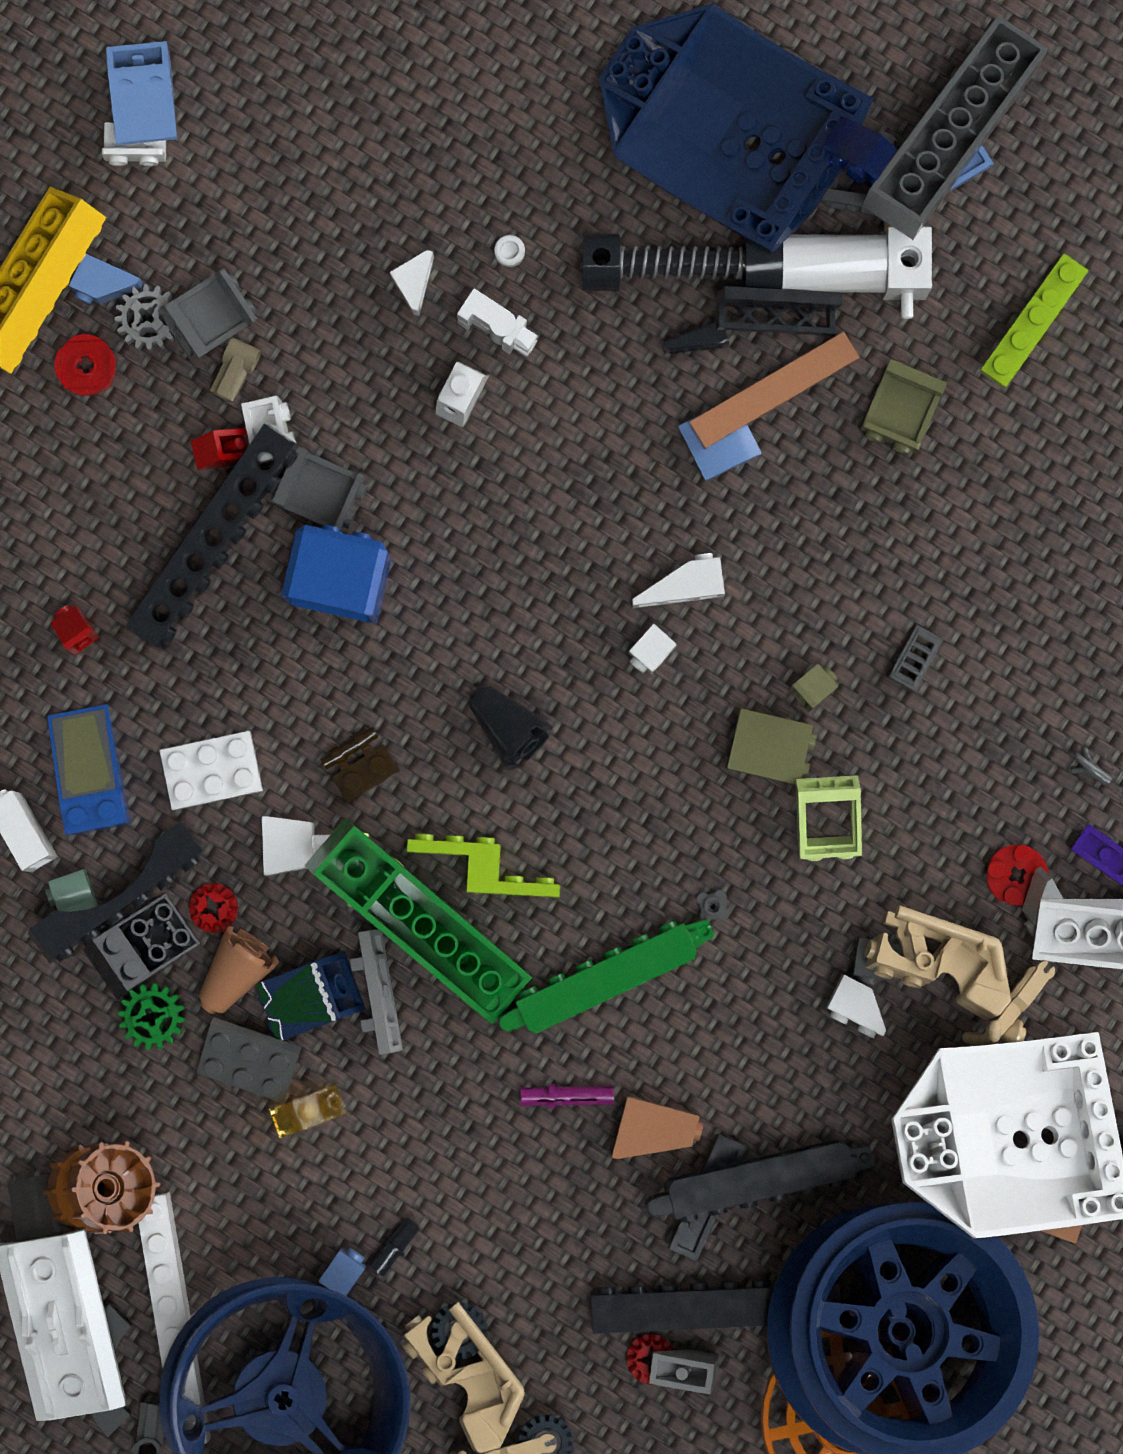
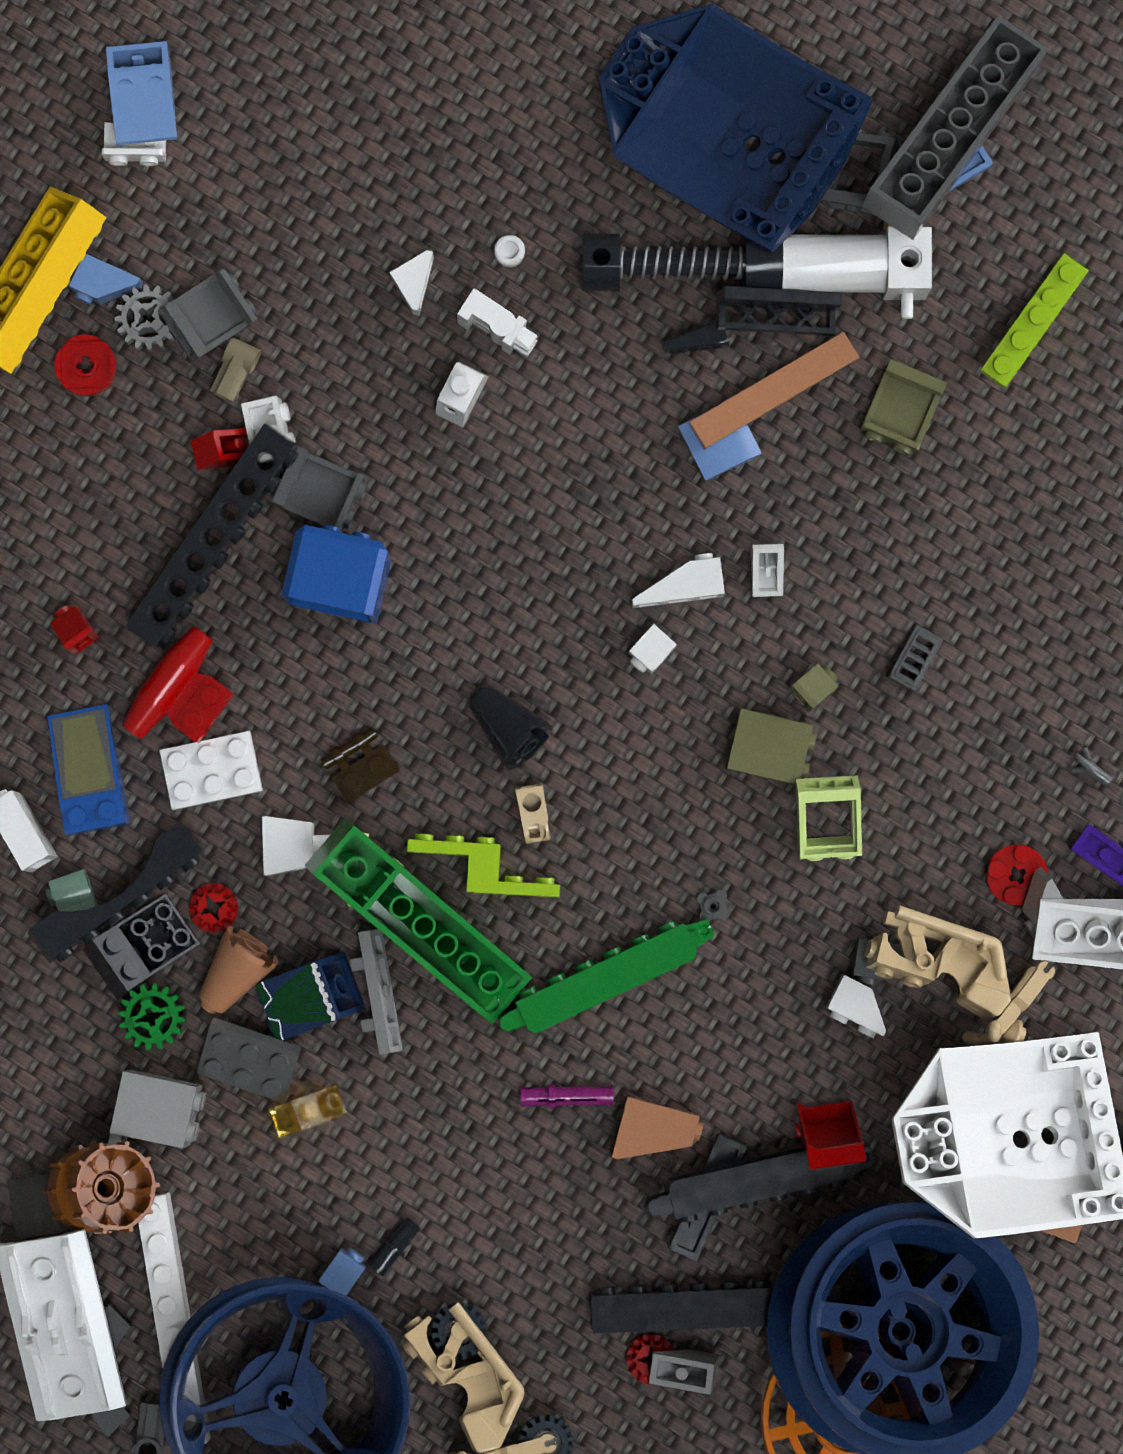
clear blue brick [821,116,897,185] -> none
none -> light grey container [108,1069,206,1148]
none -> red plate [122,626,235,743]
none -> tan leg [515,783,550,844]
none -> white slope [751,544,784,597]
none -> red container [795,1101,866,1170]

